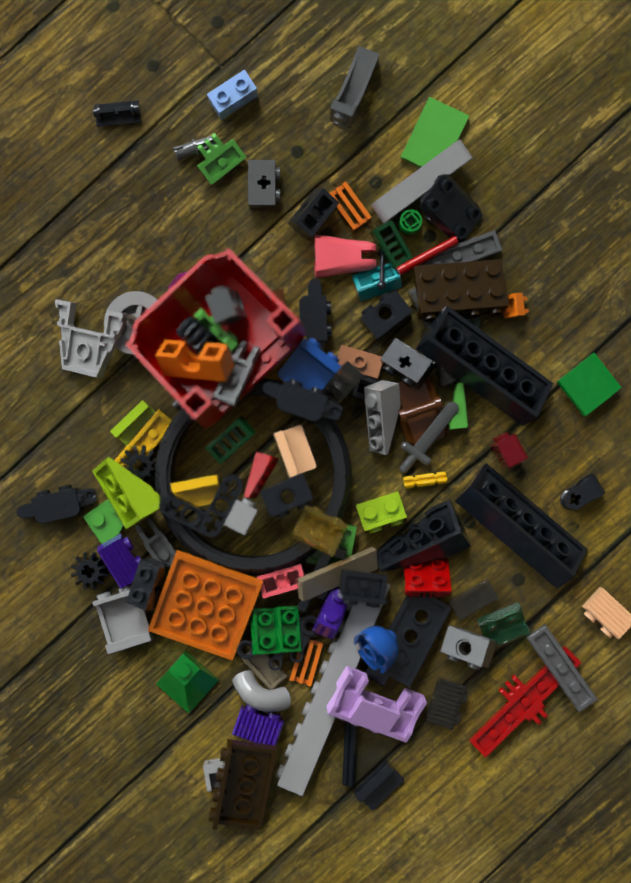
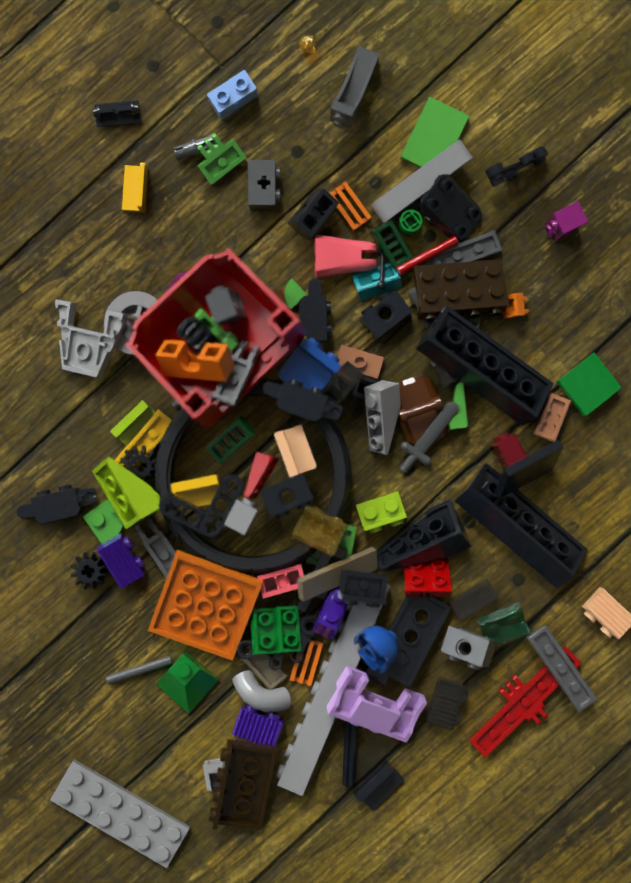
light grey panel [92,585,154,654] -> none
black brick [126,558,171,611] -> none
brick [380,338,435,389] -> none
yellow axle [403,472,447,489] -> none
black piece [560,473,606,510] -> none
none -> light grey plate [50,759,190,868]
none -> dark grey bar [106,656,173,685]
none -> yellow panel [122,163,148,213]
none -> bright green tile [285,279,307,310]
none -> clear yellow hinge [299,35,316,54]
none -> black plant [485,146,549,187]
none -> black tile [495,441,564,498]
none -> nougat plate [533,393,571,443]
none -> magenta brick [545,201,588,242]

